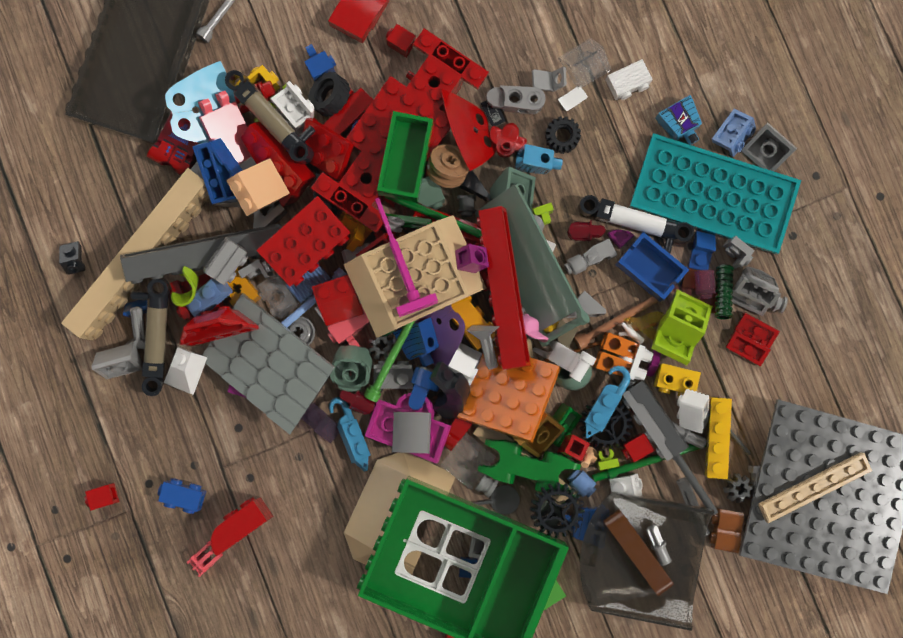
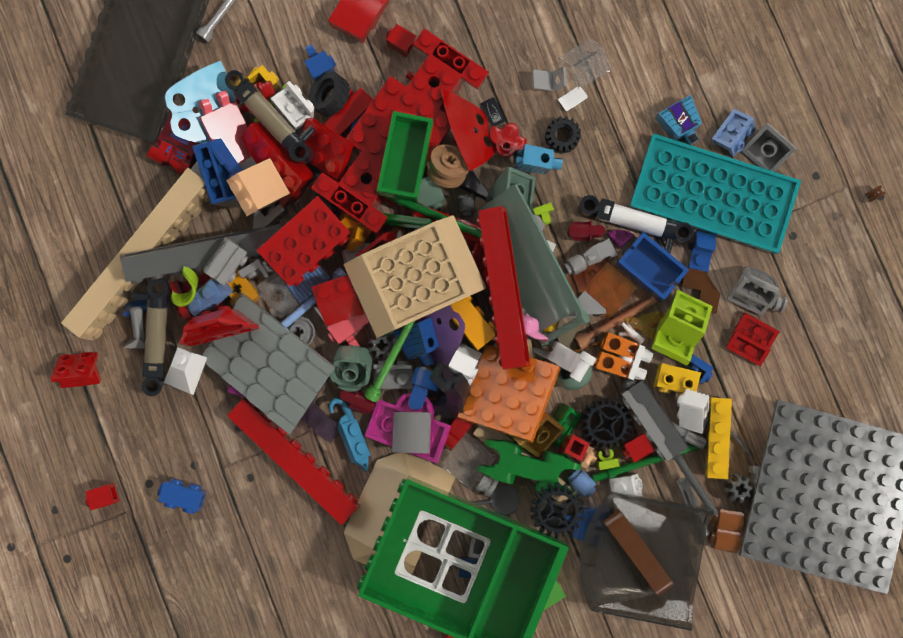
black bracket [59,241,86,275] -> none
light grey slope [92,343,143,380] -> none
coral arm [186,541,223,577] -> none
red brick [211,497,274,557] -> none
dark pink piece [375,198,438,318] -> none
light grey bush [387,216,405,233] -> none
magenta brick [455,244,489,273] -> none
light grey piece [466,325,500,369] -> none
light grey piece [486,85,546,115] -> none
dark azure plate [584,366,631,438] -> none
white brick [606,59,652,100] -> none
magenta tile [646,350,661,377] -> none
light grey axle [646,525,672,566] -> none
clear pink brick [694,270,716,299] -> none
dark green piece [714,264,734,320] -> none
light grey bracket [722,236,755,269] -> none
tan tile [758,452,872,523] -> none
none -> red bracket [50,352,101,389]
none -> red brick [227,398,361,525]
none -> clear orange piece [579,262,637,319]
none -> blue bracket [689,354,714,384]
none -> reddish brown bush [865,185,886,202]

